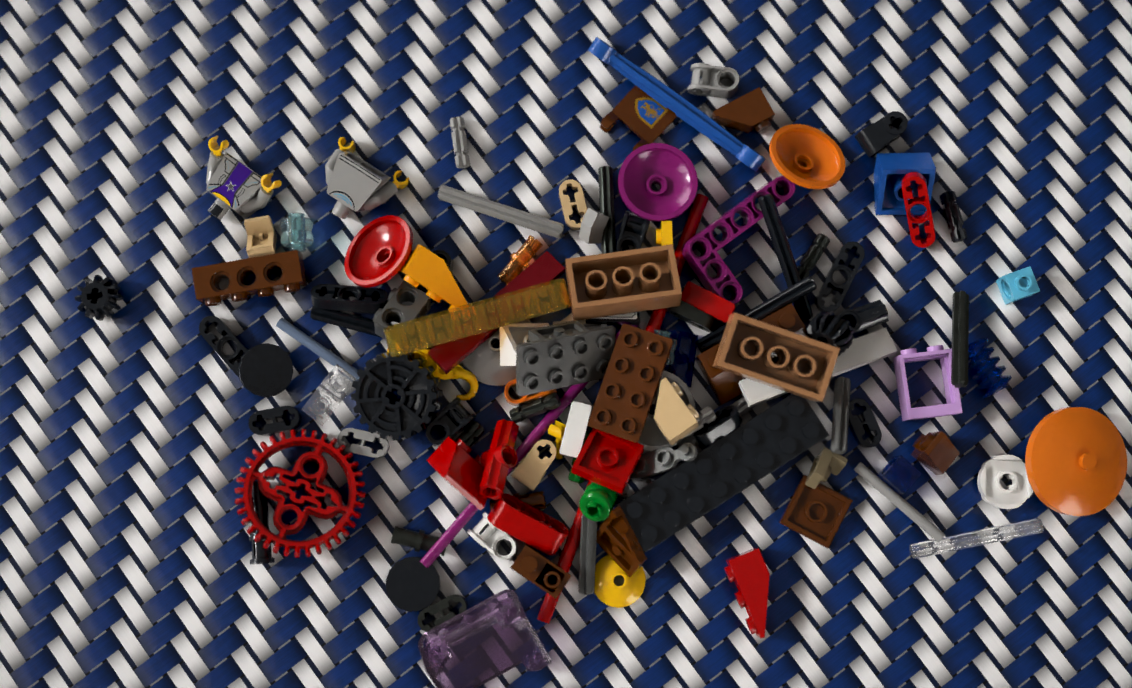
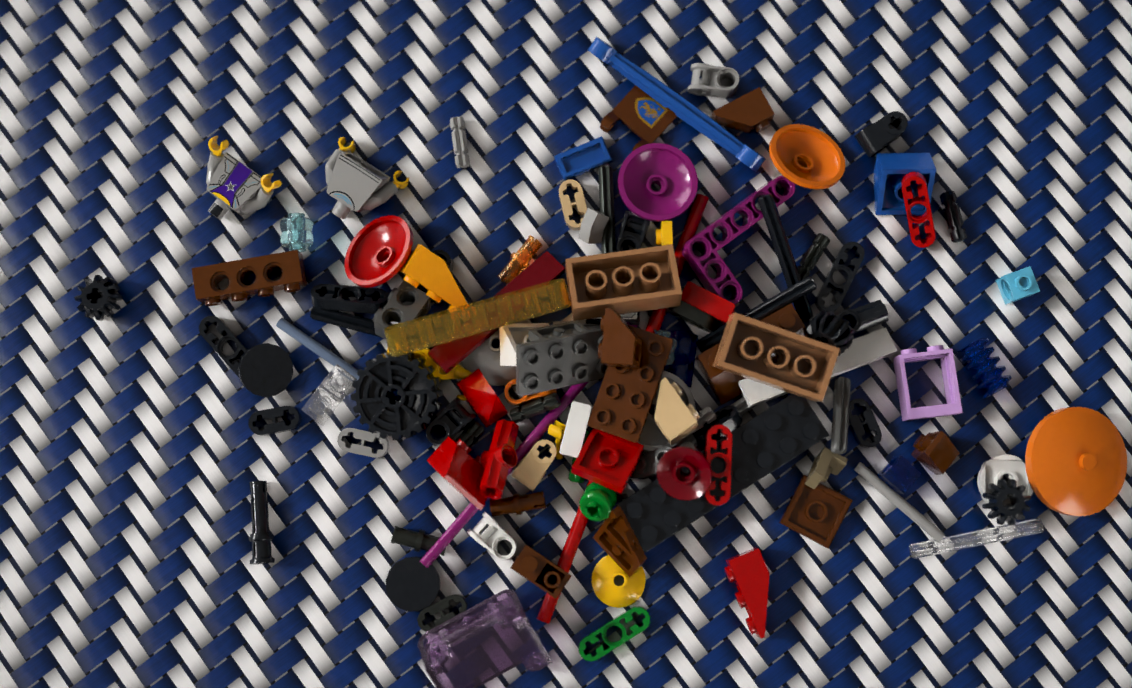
red gear [235,429,366,558] -> none
tan bracket [244,215,277,258] -> none
light grey axle [438,185,564,238] -> none
red beam [487,493,569,555] -> none
dark grey axle [578,514,597,595] -> none
pearl dark grey axle [951,291,969,388] -> none
none -> red slope [456,368,508,427]
none -> blue tile [554,136,612,181]
none -> green beam [579,606,650,661]
none -> reddish brown slope [598,308,642,368]
none -> dark red dish [657,447,712,500]
none -> red beam [704,425,732,506]
none -> black gear [982,479,1031,525]

